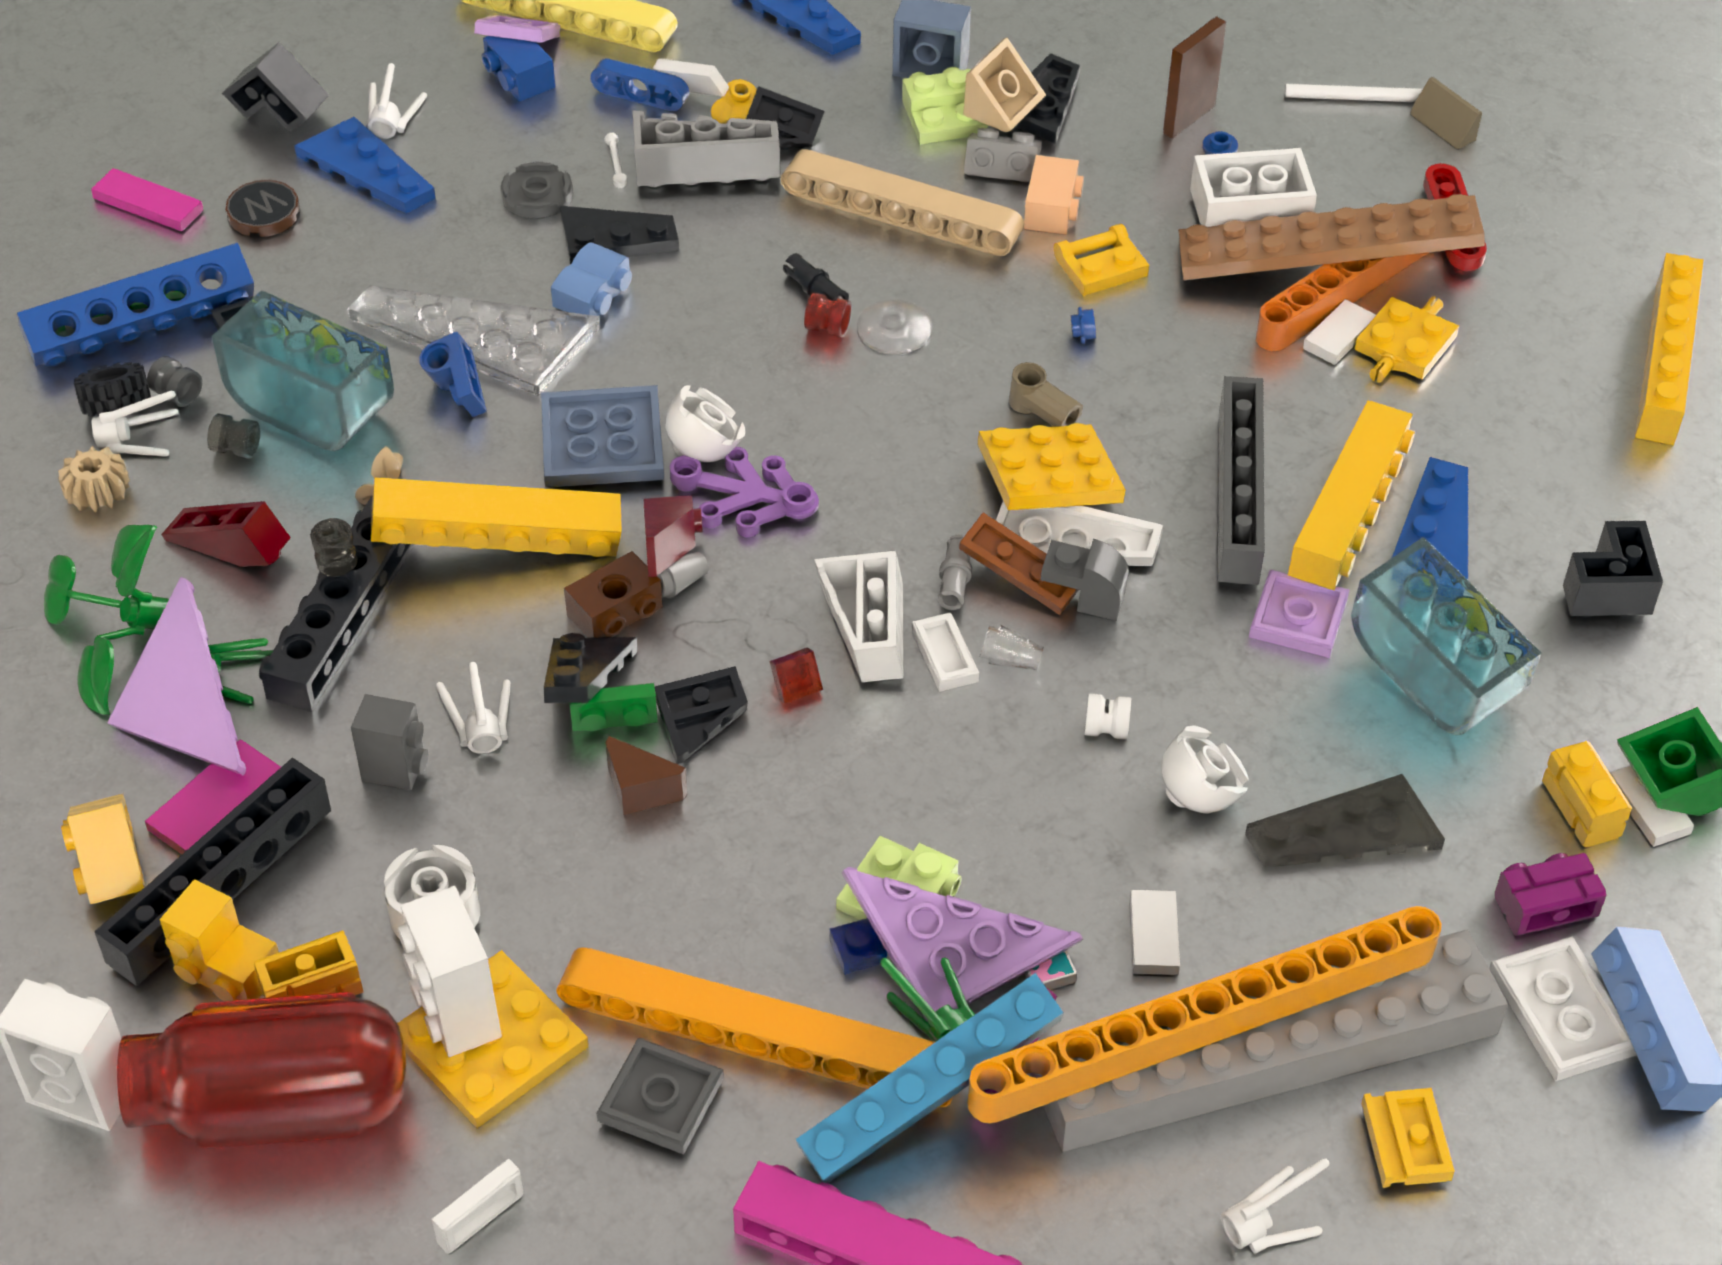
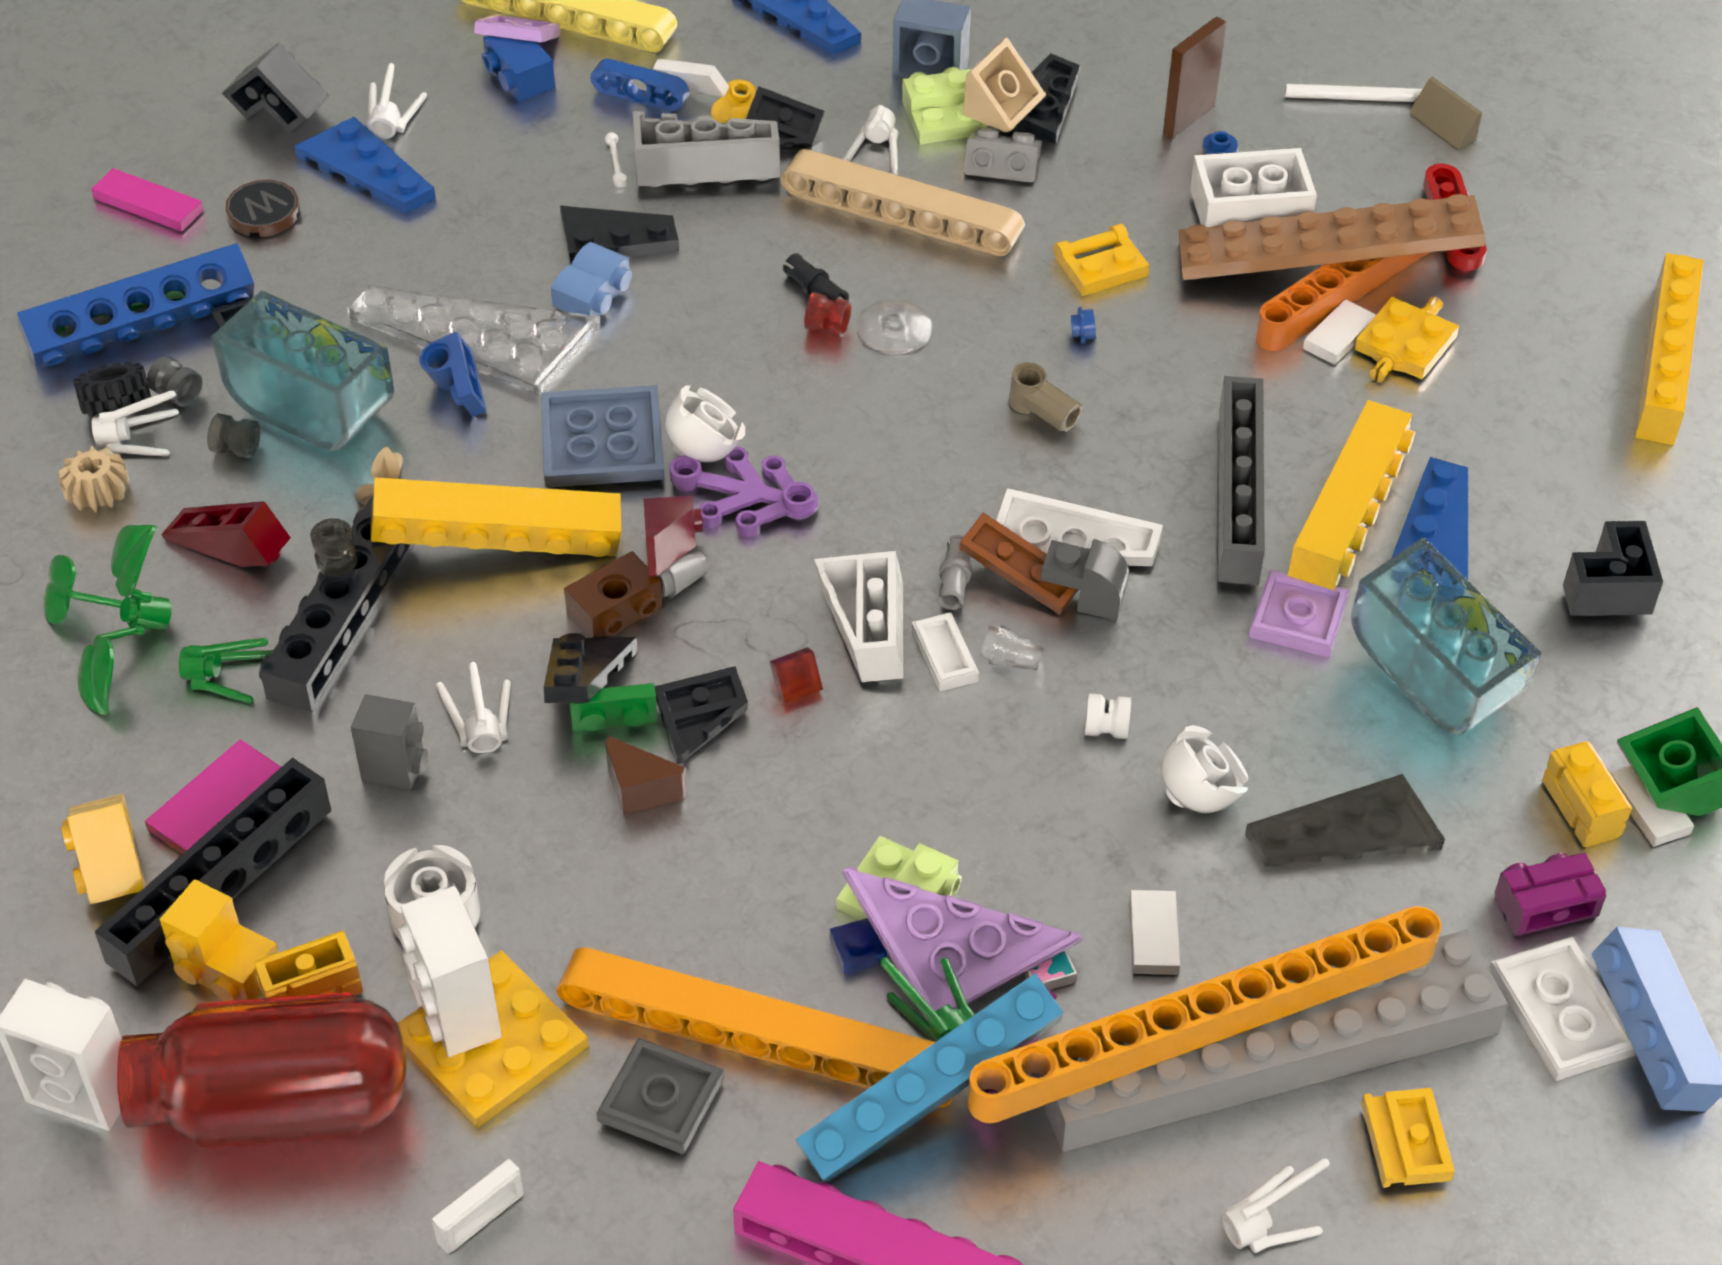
lavender tile [107,577,246,776] -> none
dark grey tile [500,161,573,219] -> none
yellow plate [977,423,1126,510] -> none
light nougat brick [1024,155,1084,235] -> none
none -> white plant [843,105,899,175]

